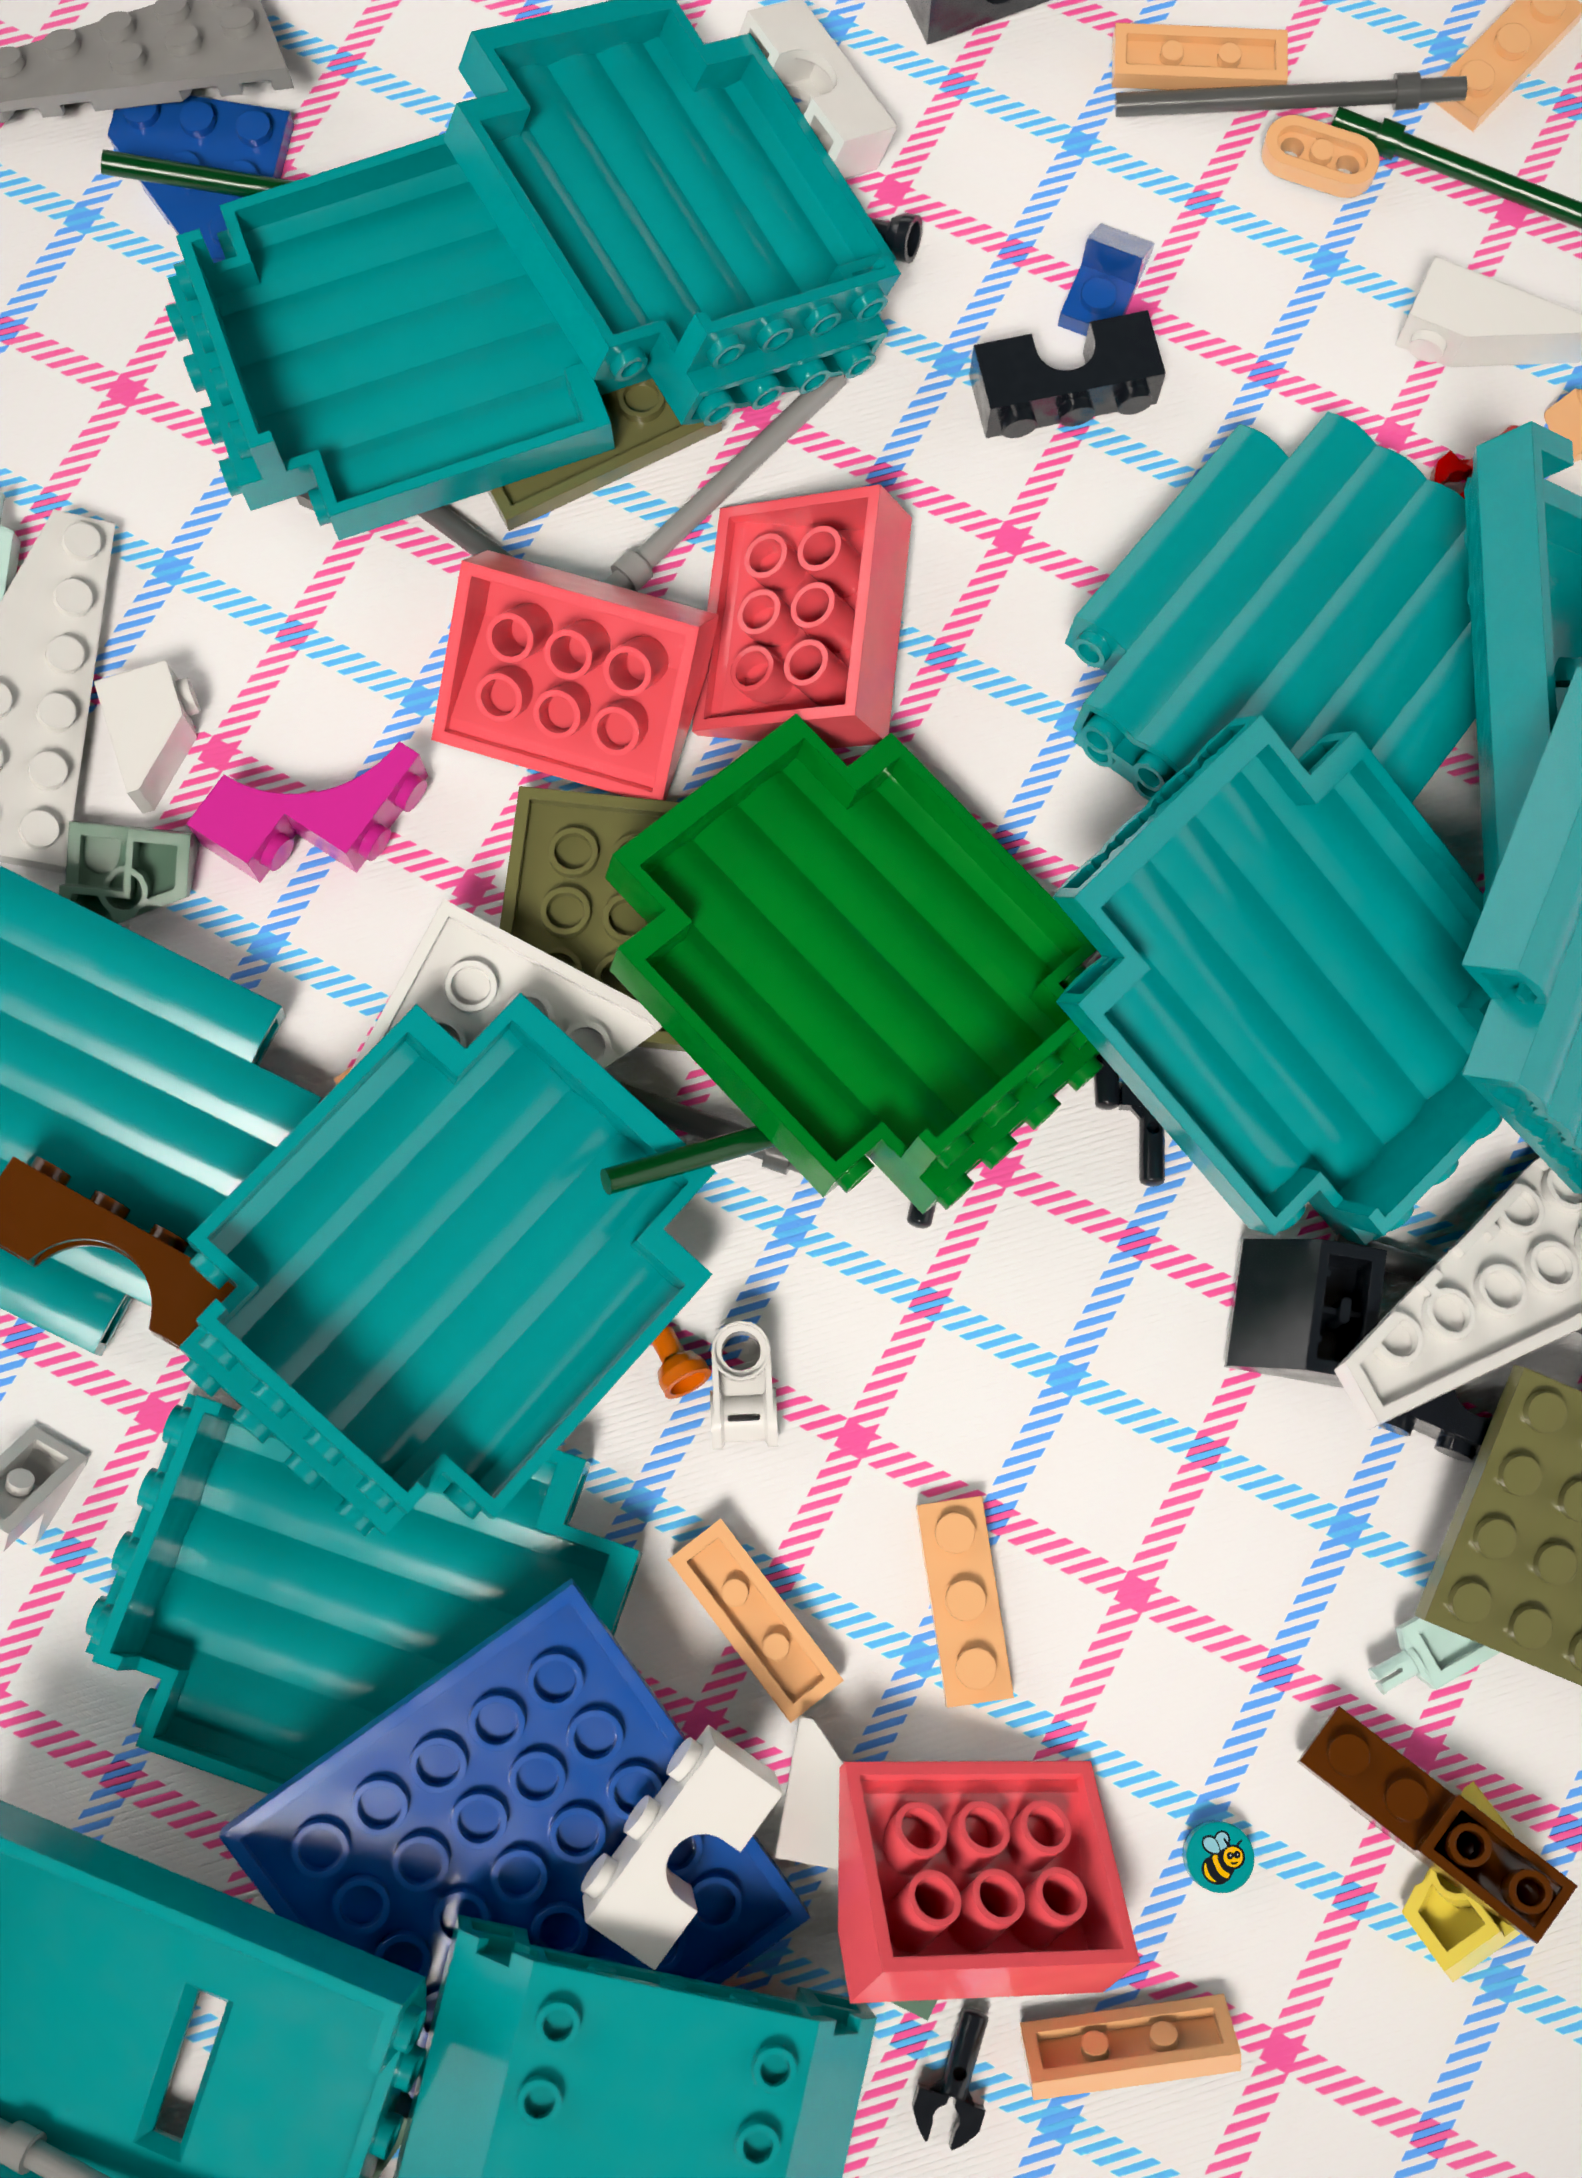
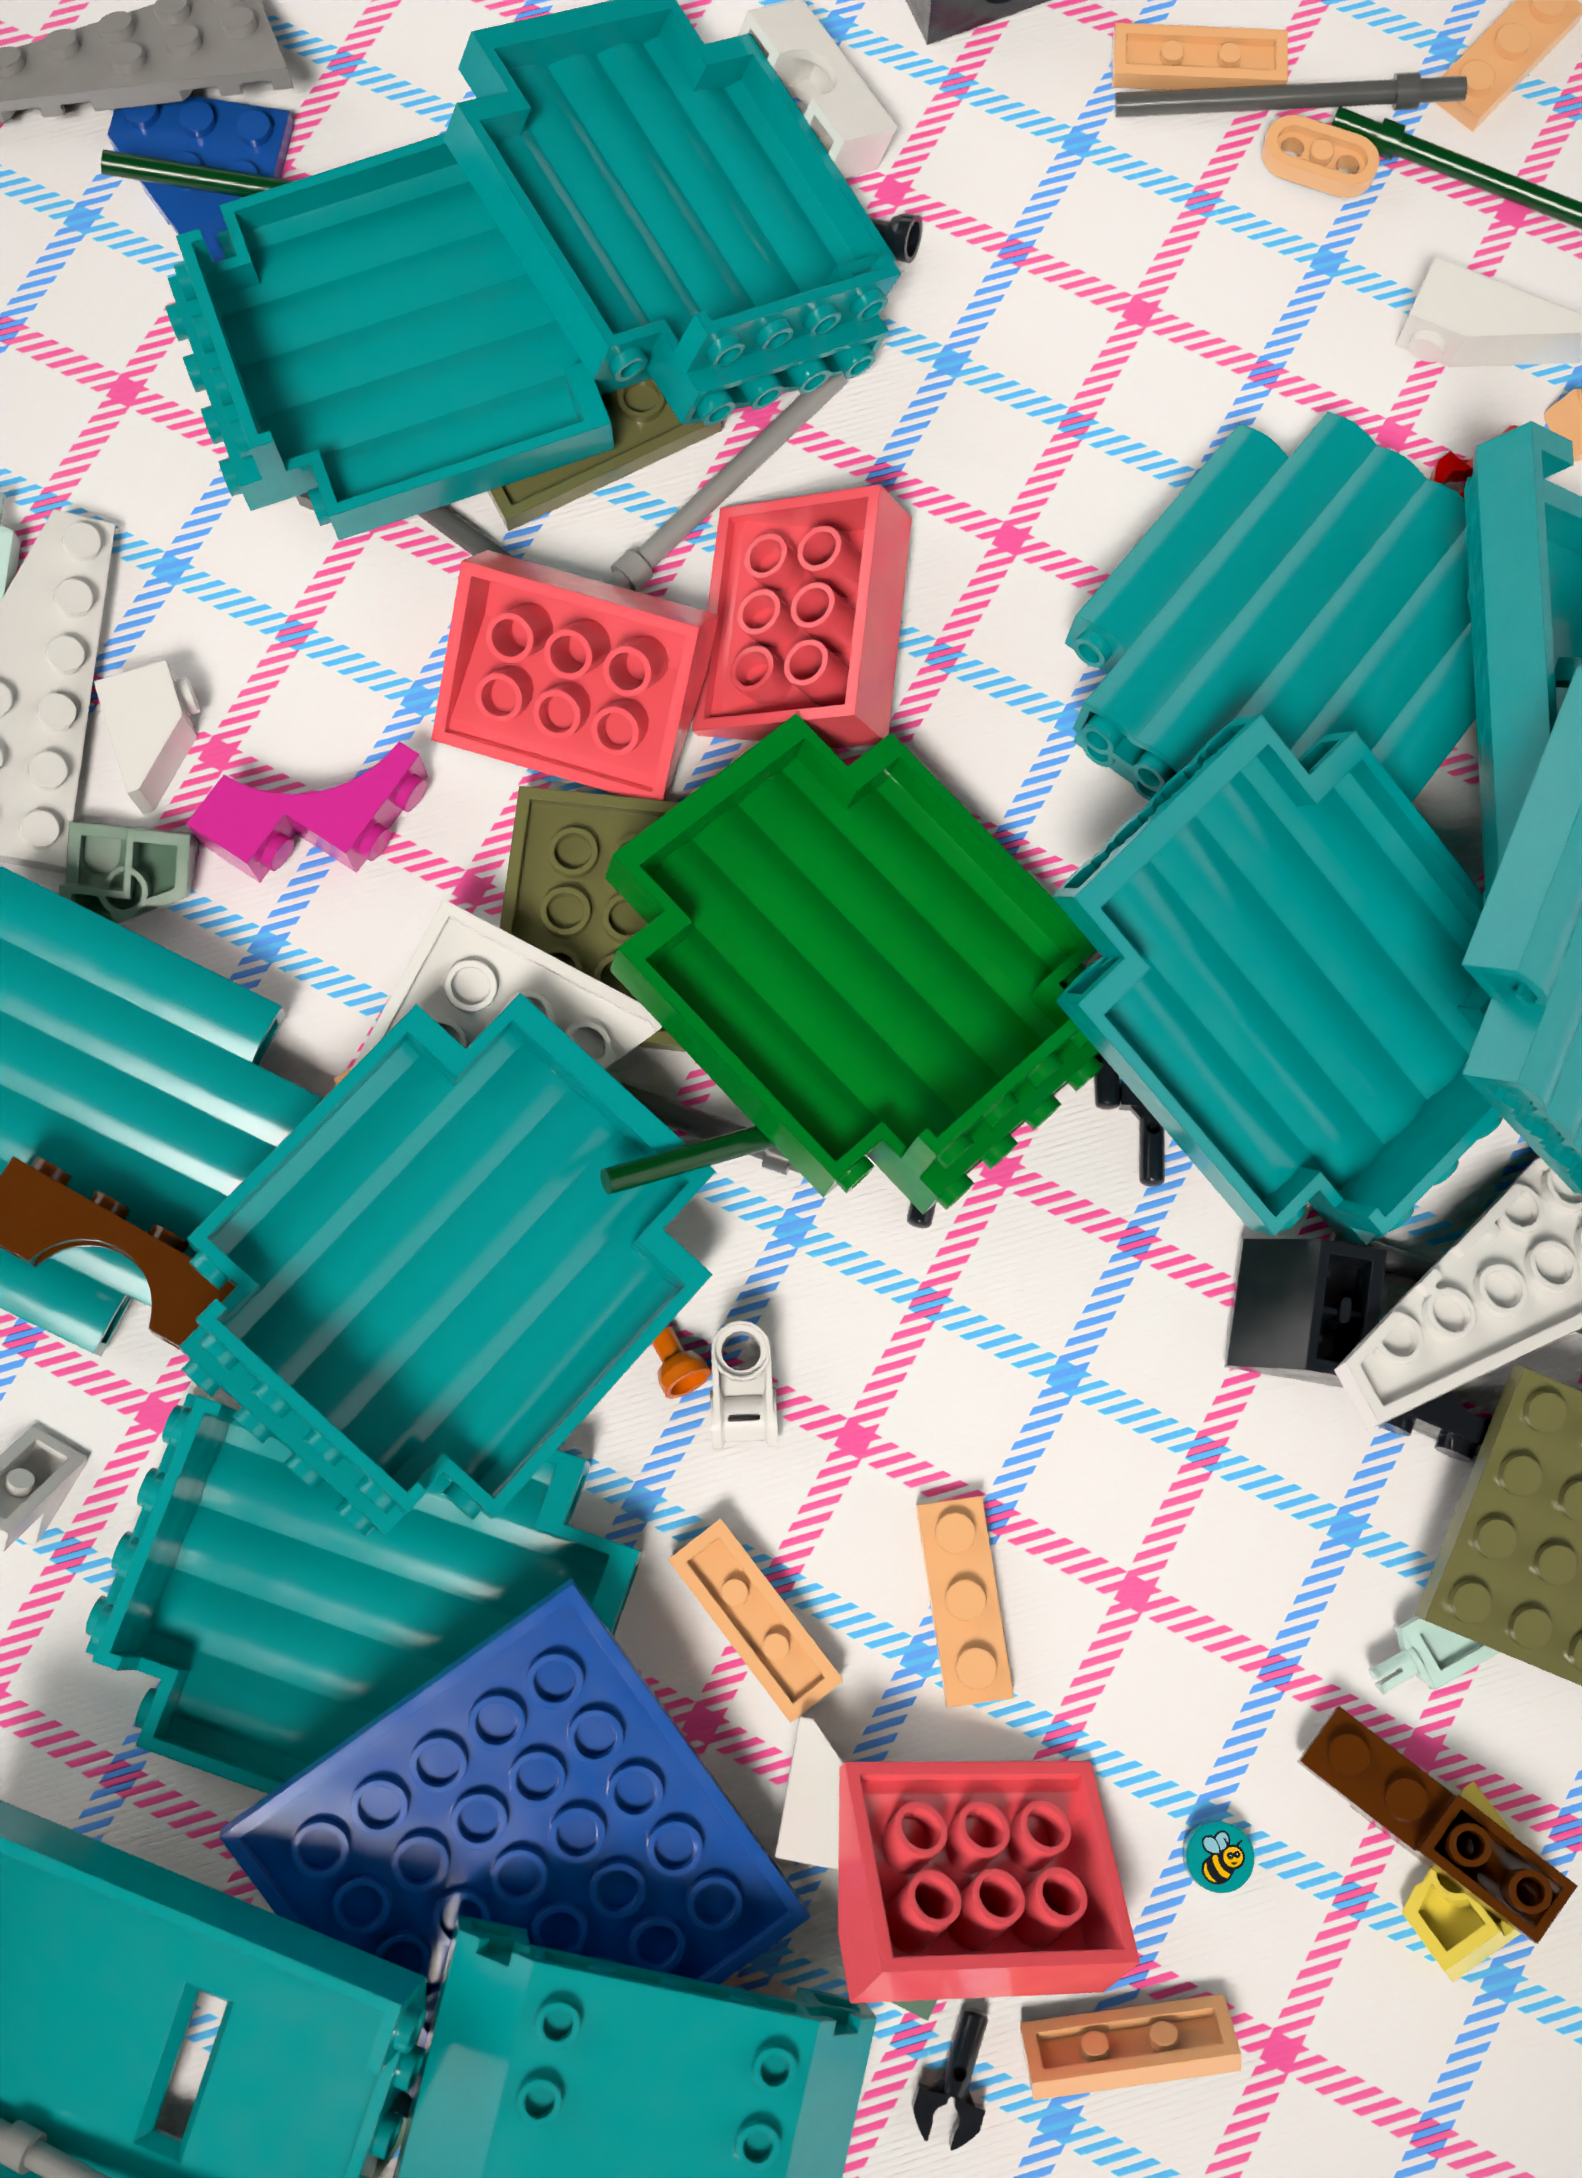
white arch [581,1725,783,1970] -> none
black arch [969,310,1166,439] -> none
blue slope [1057,223,1155,336] -> none

